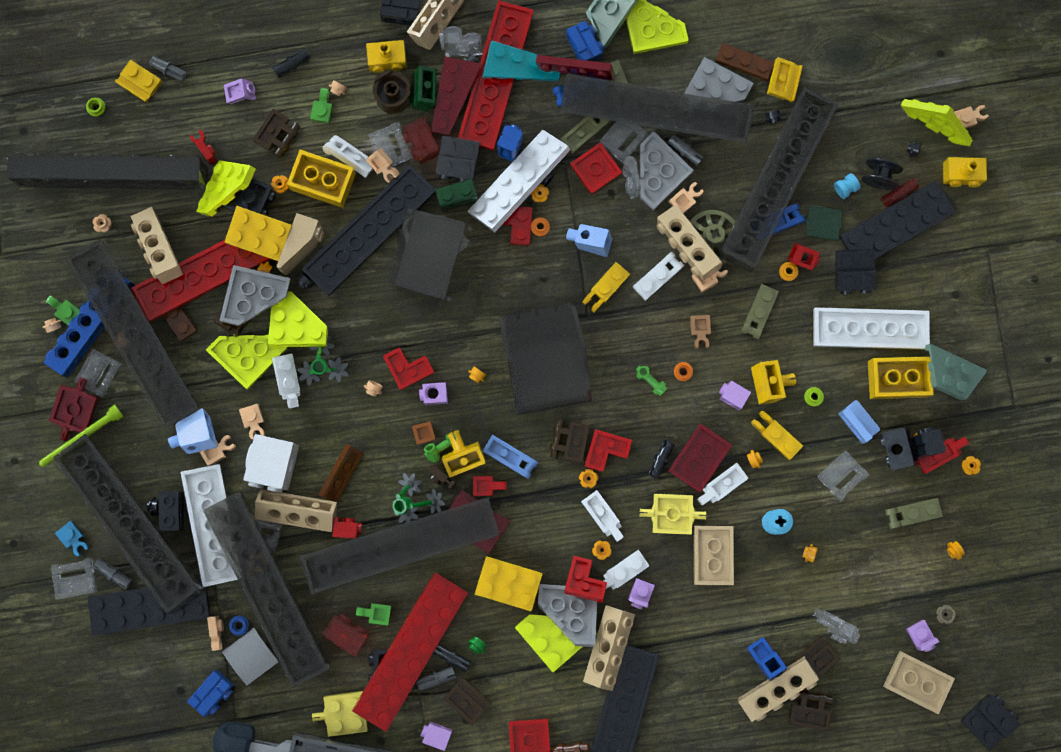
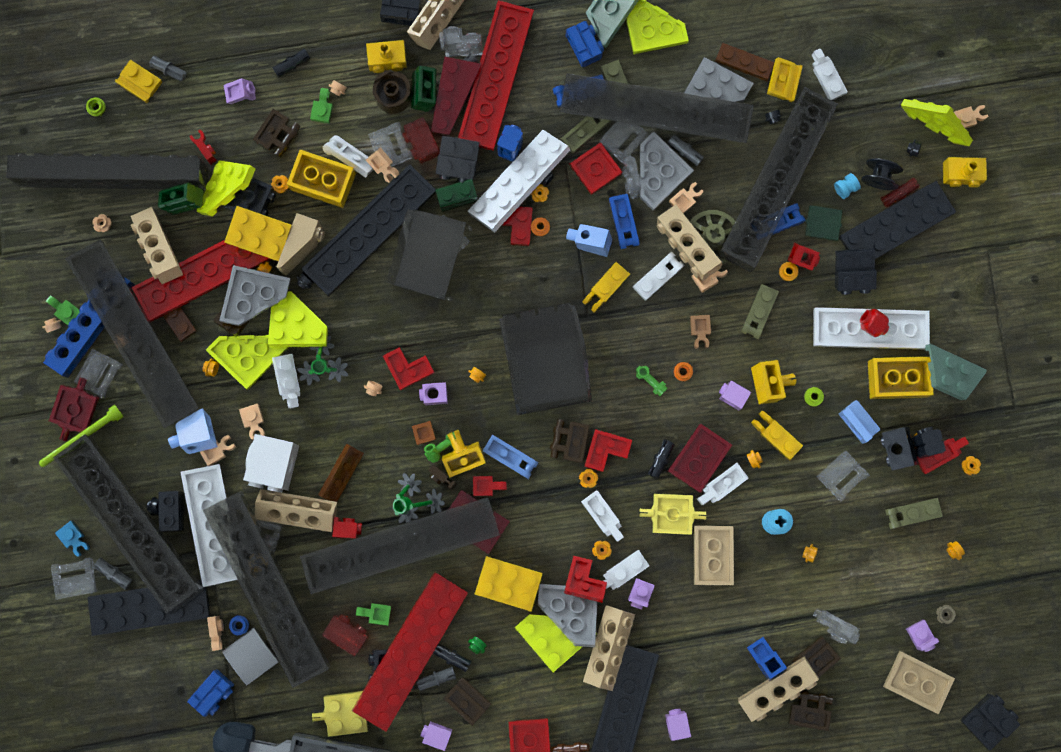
teal wing [482,41,560,81] -> none
dark red wing [536,55,615,83] -> none
none -> dark green brick [158,183,204,215]
none -> light orange plate [203,358,219,377]
none -> blue plate [609,194,639,249]
none -> lavender brick [665,709,691,741]
none -> white hinge [812,49,848,101]
none -> red head [860,309,889,337]

